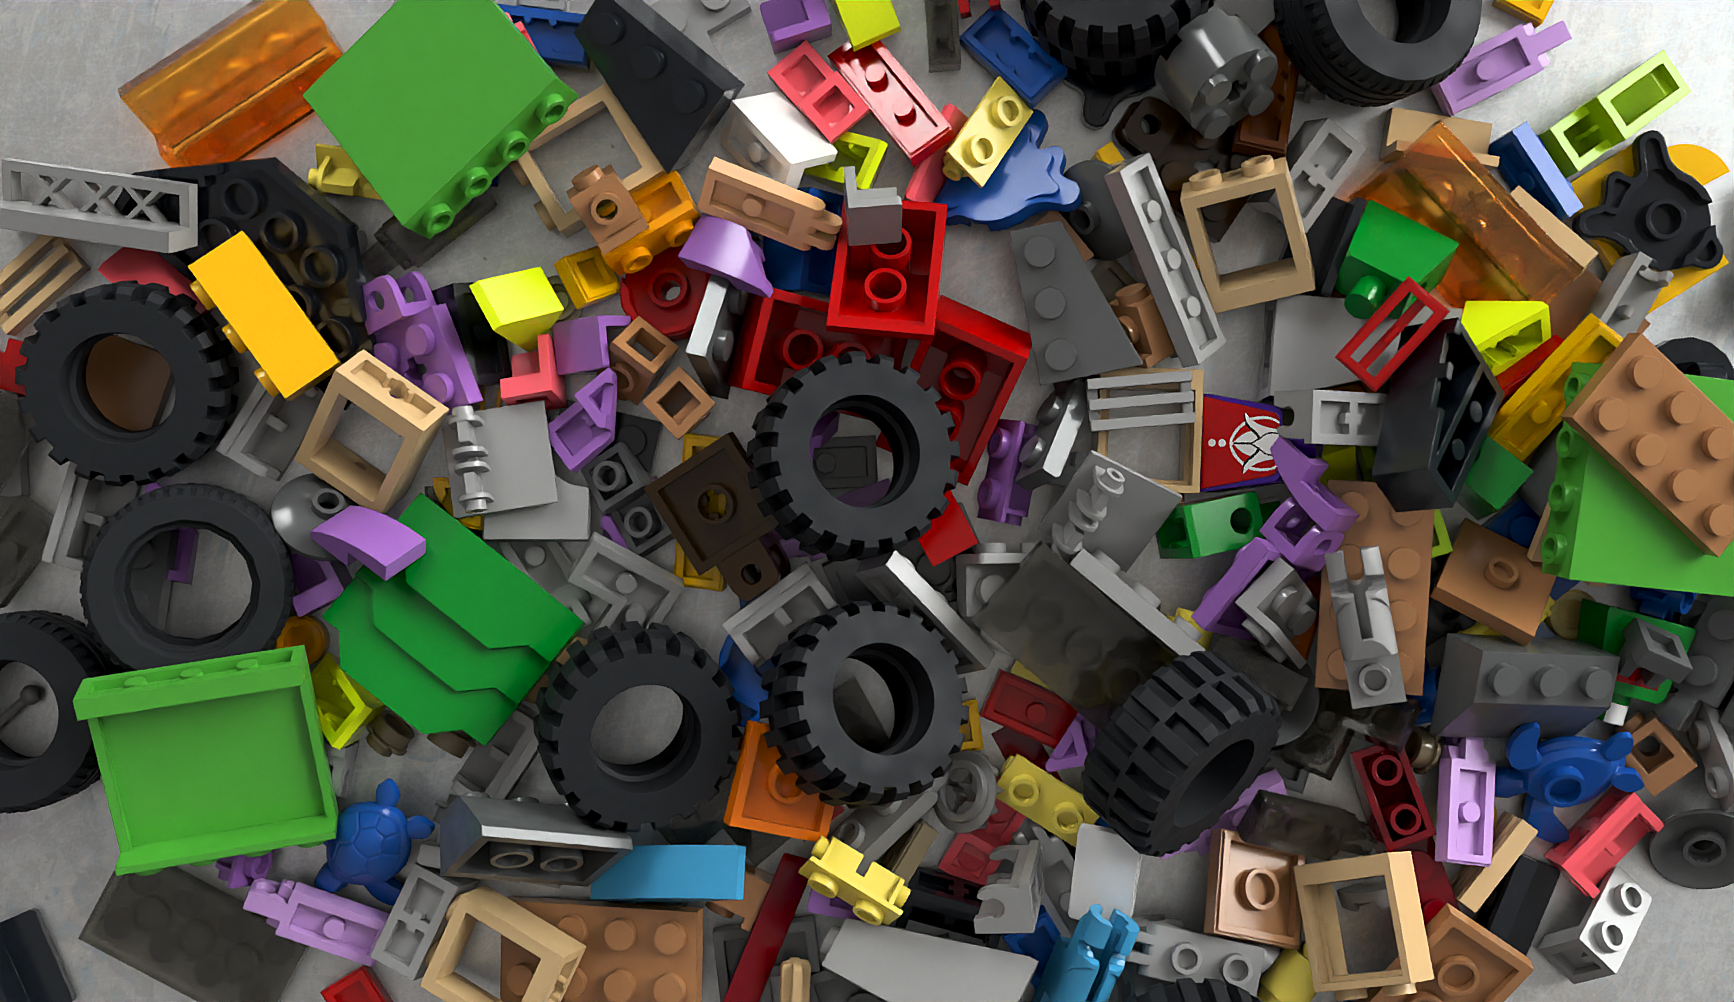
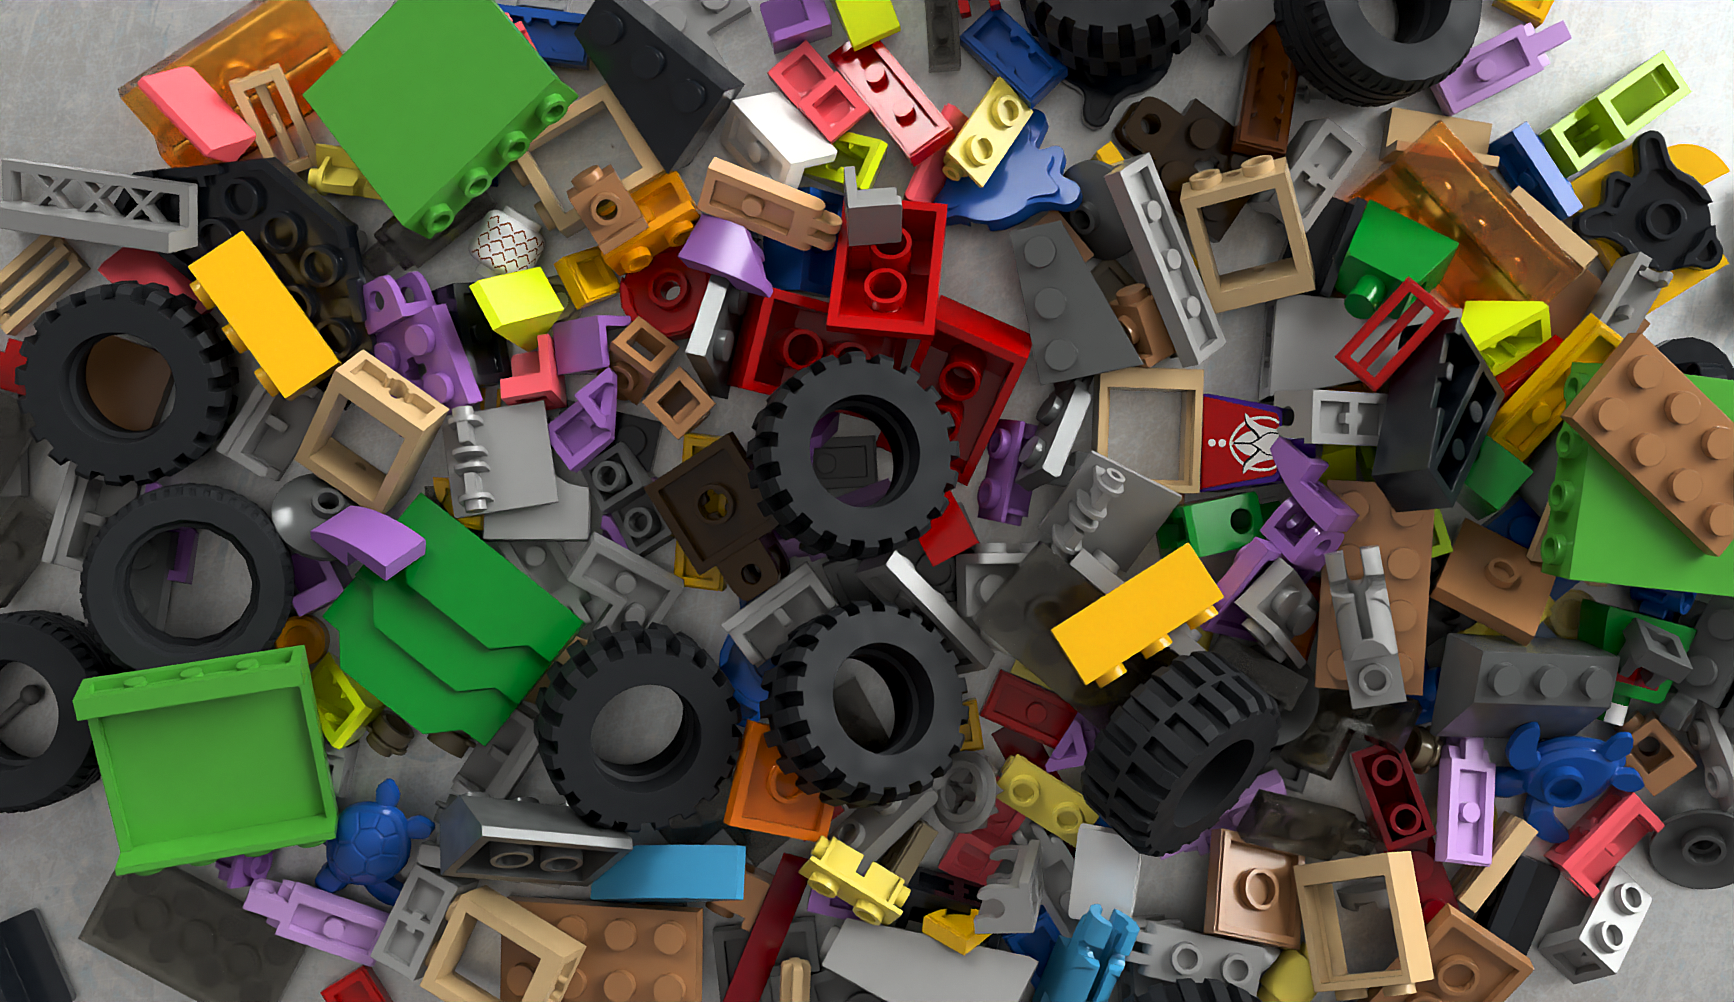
light grey tile [1085,370,1196,432] -> none
dark grey brick [1154,9,1279,139] -> none
none -> coral slope [137,66,256,163]
none -> tan tile [229,63,317,173]
none -> white head [468,205,546,278]
none -> yellow tile [922,909,991,956]
none -> yellow brick [1050,542,1224,688]

